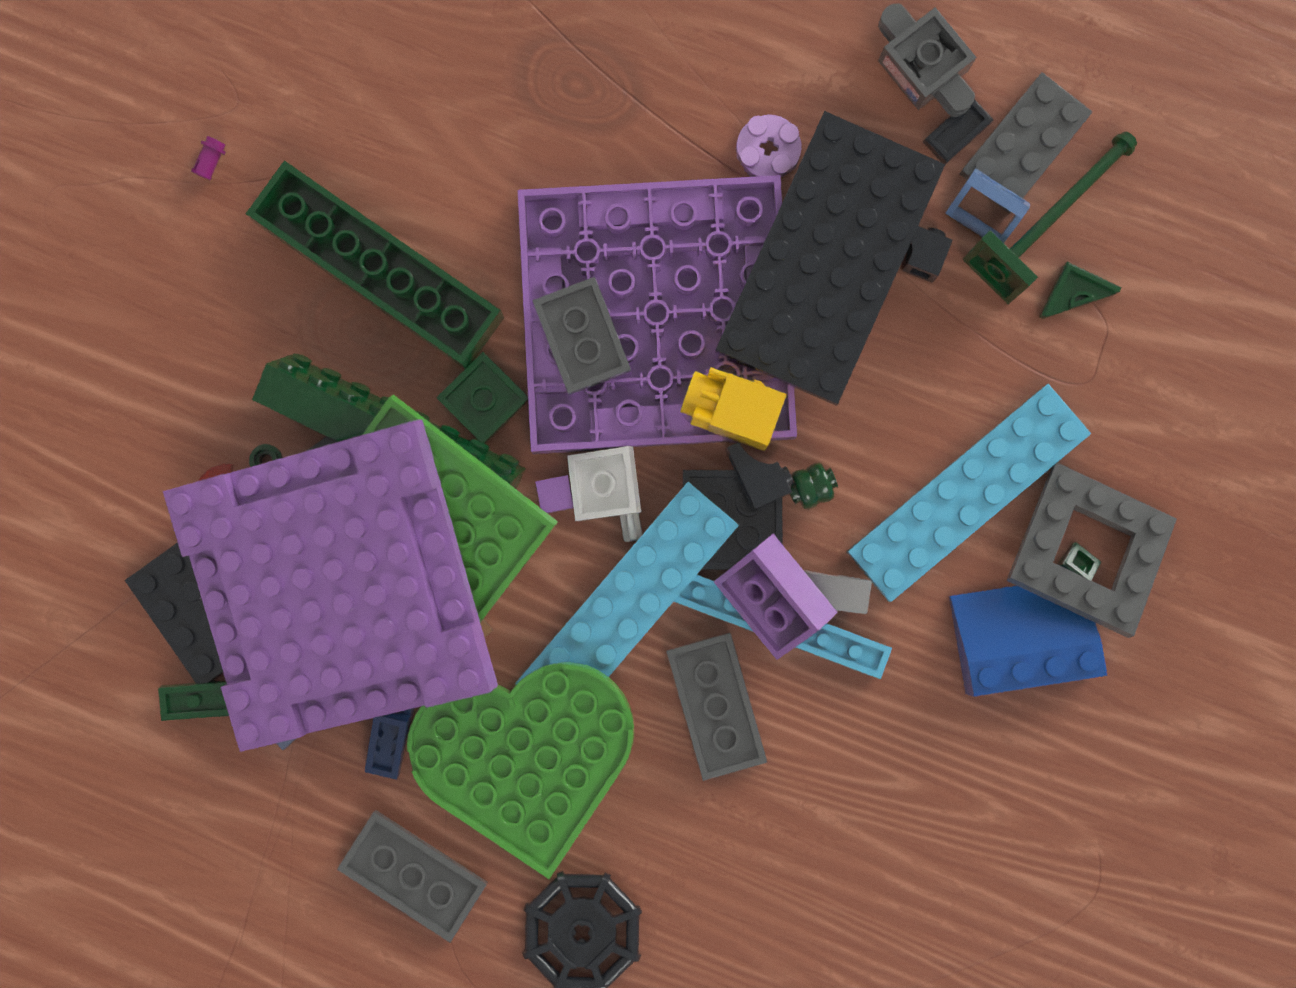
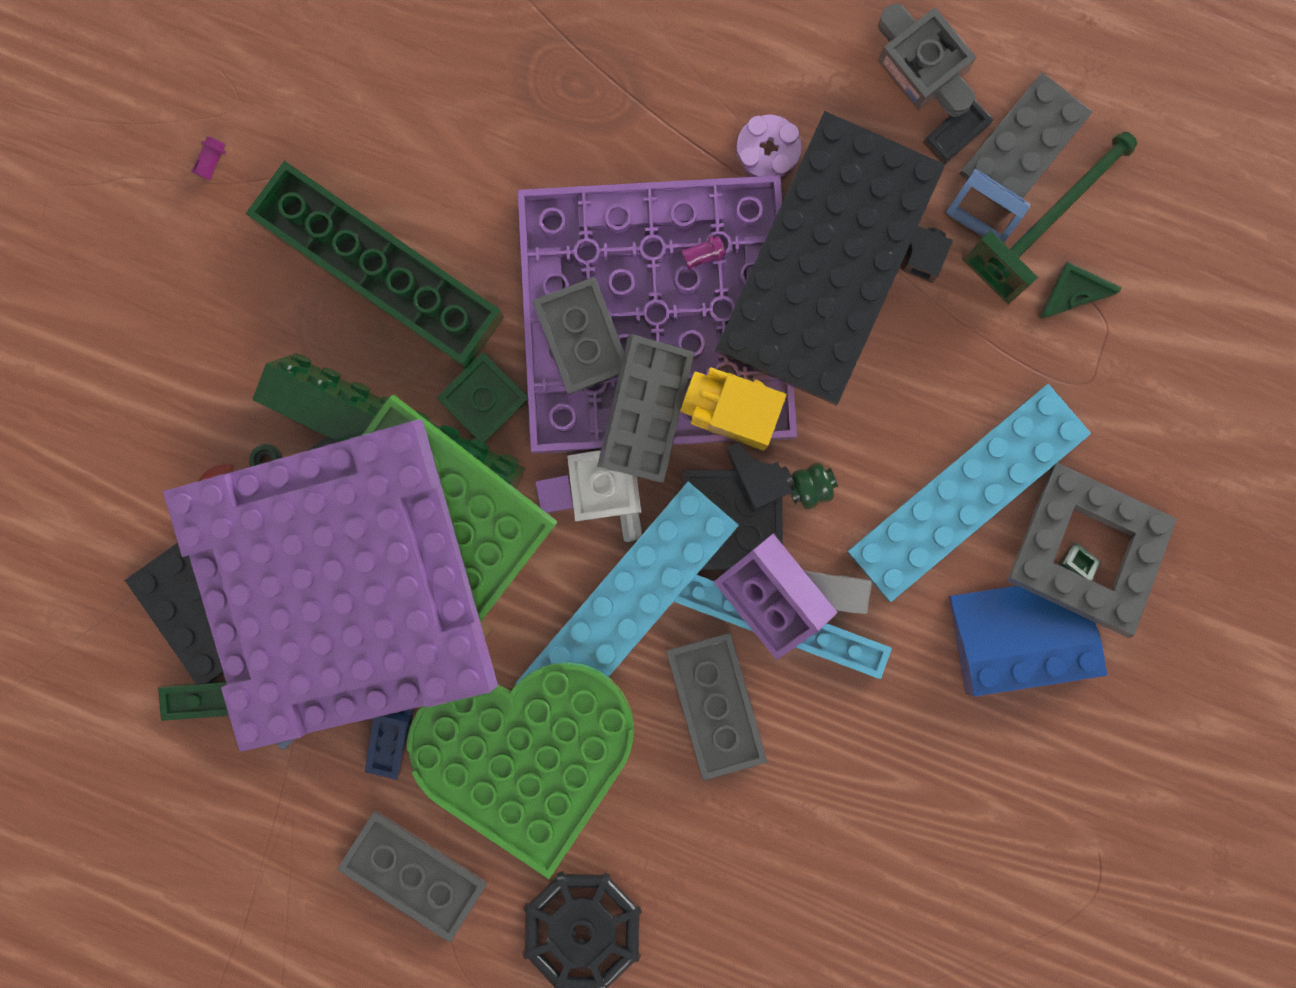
none -> dark grey plate [597,334,695,483]
none -> magenta pin [681,236,726,270]

